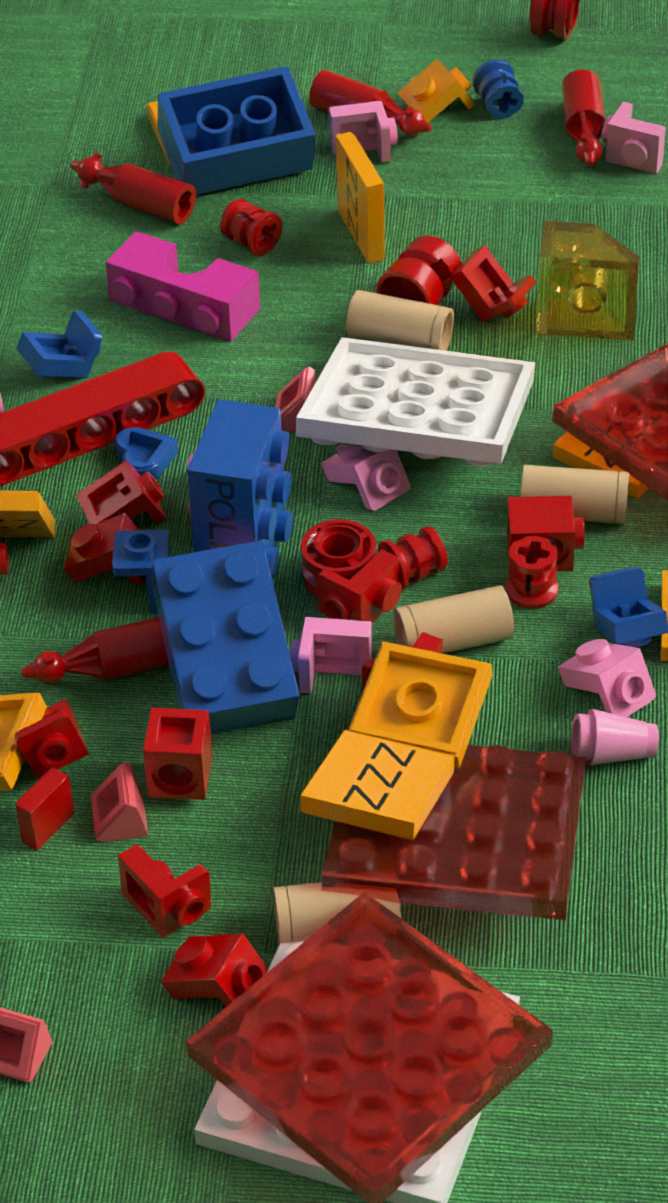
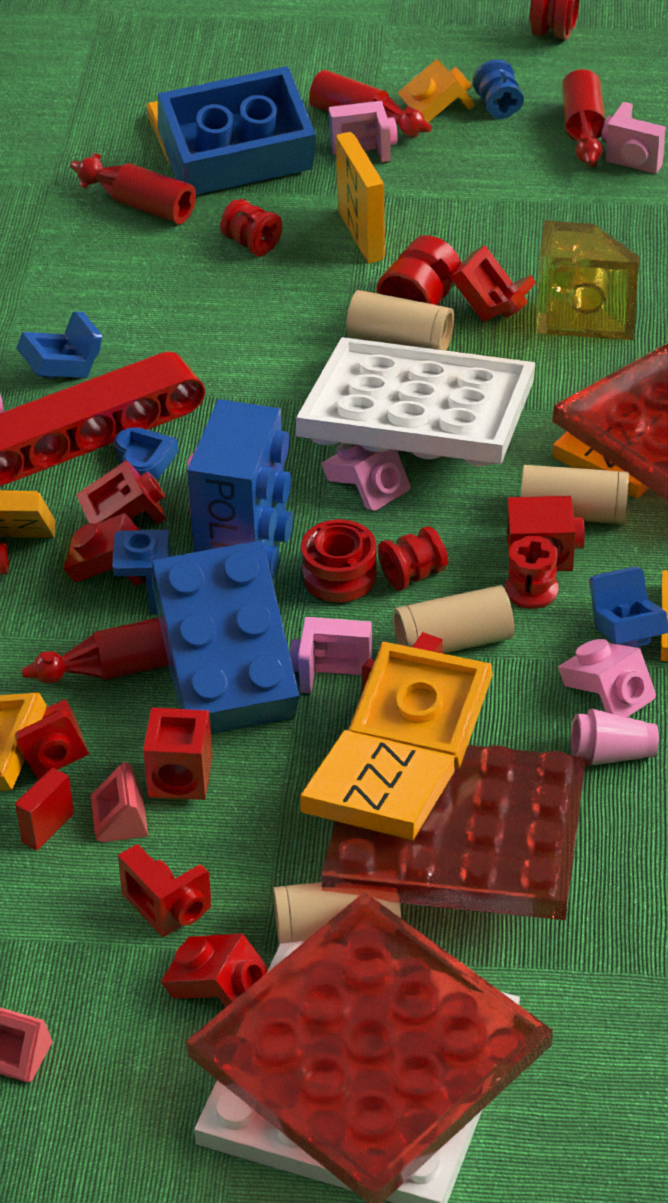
dark pink arch [105,231,260,341] -> none
coral slope [275,366,317,431] -> none
red bracket [317,549,402,623] -> none

